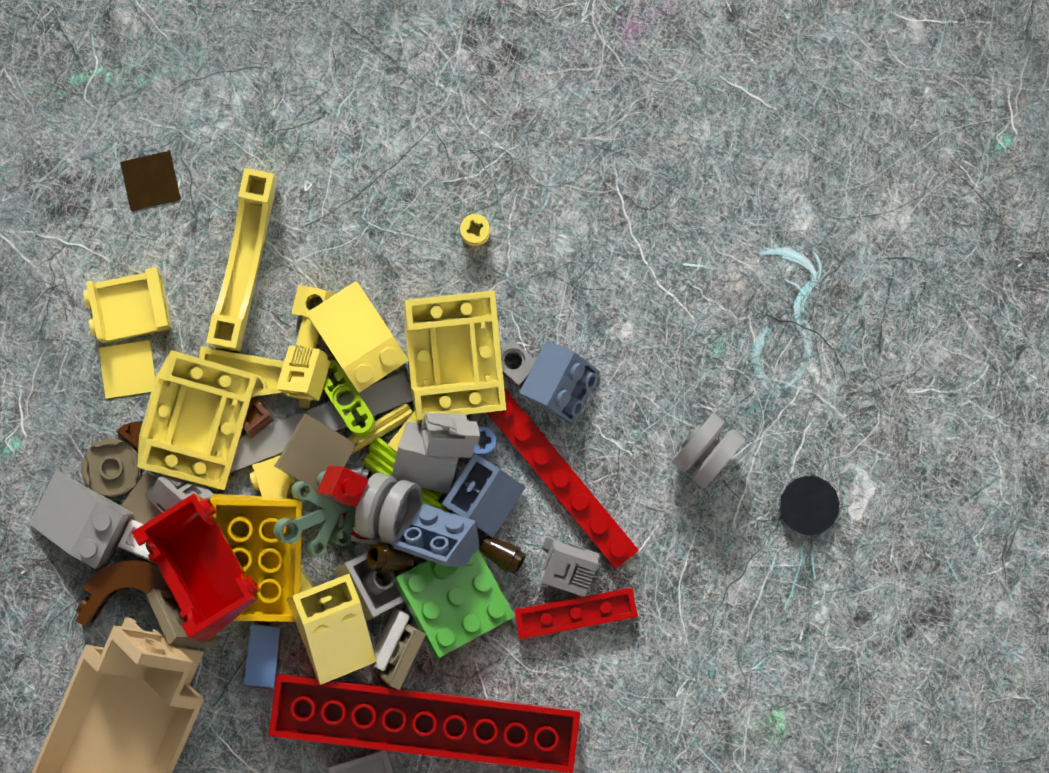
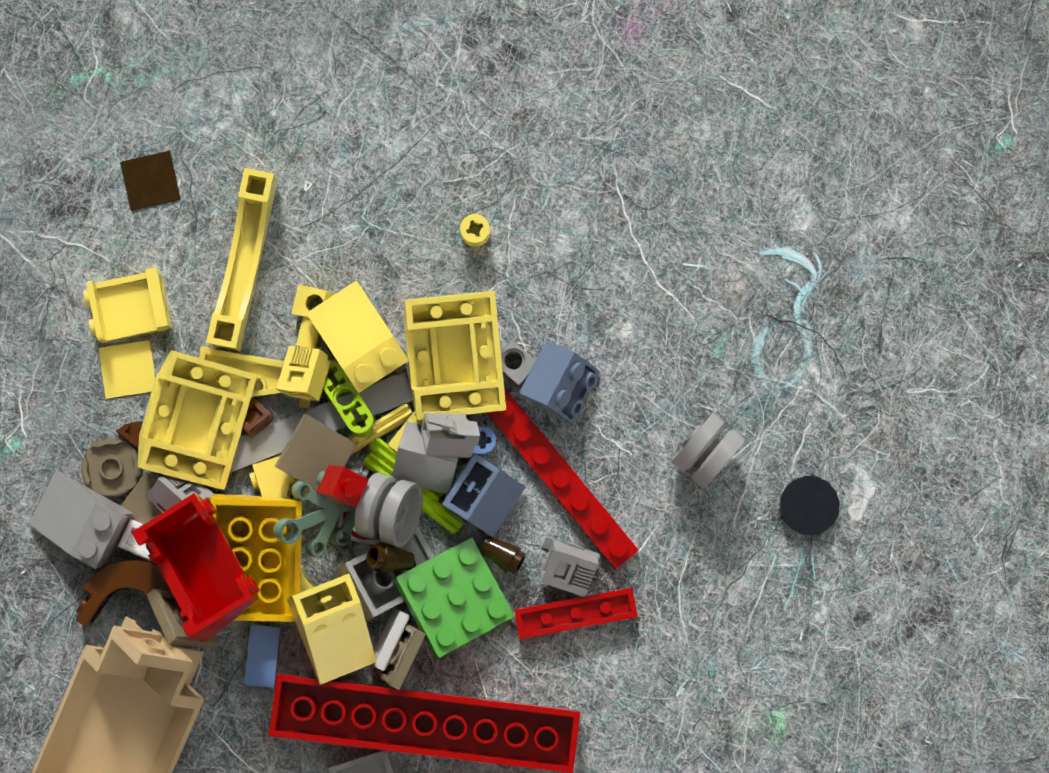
sand blue slope [393,503,479,566] -> none

